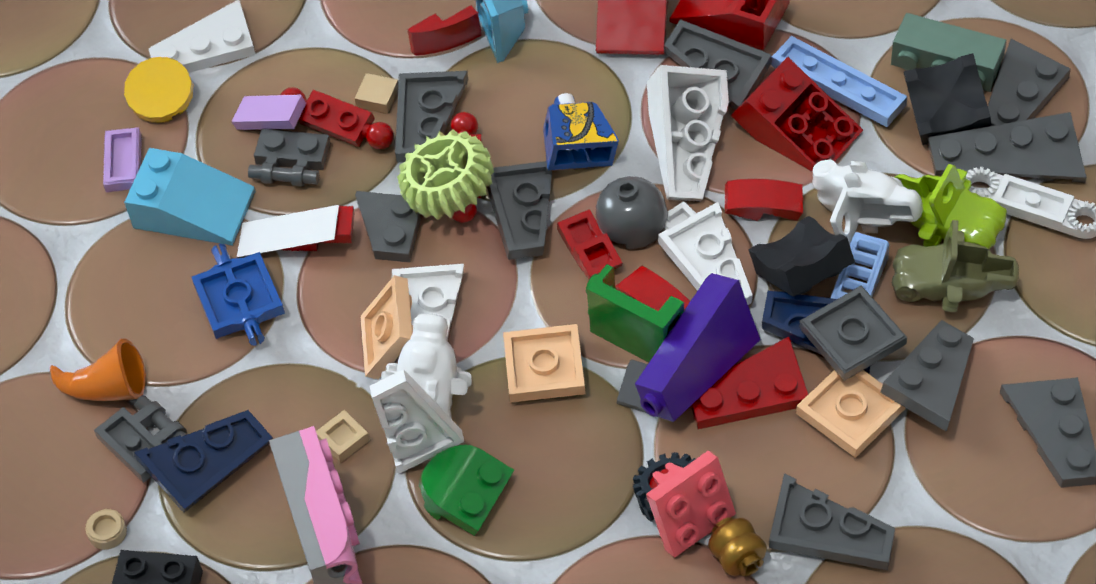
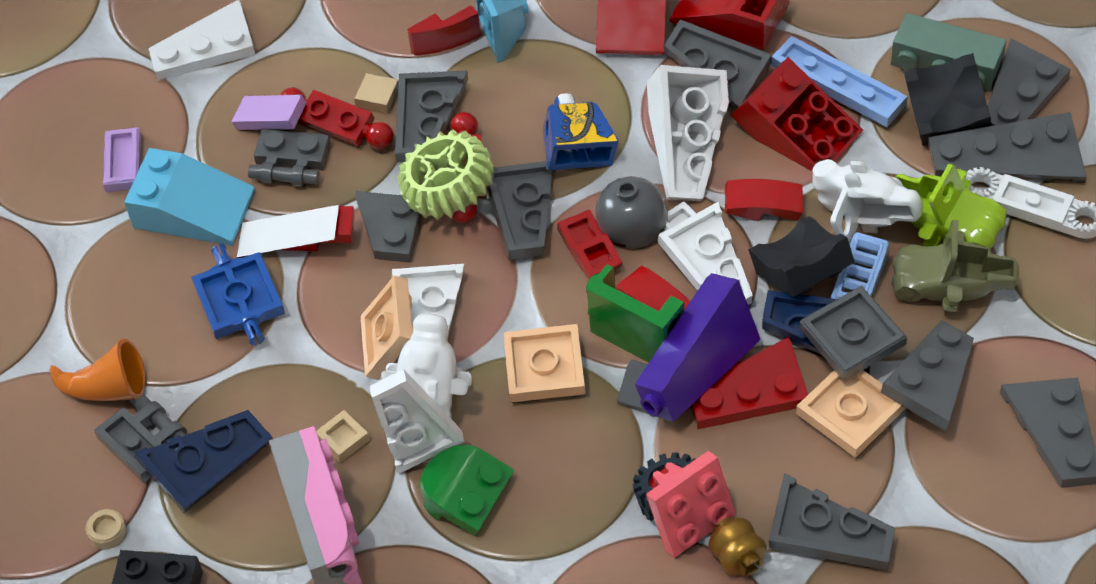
yellow tile [124,57,194,123] -> none

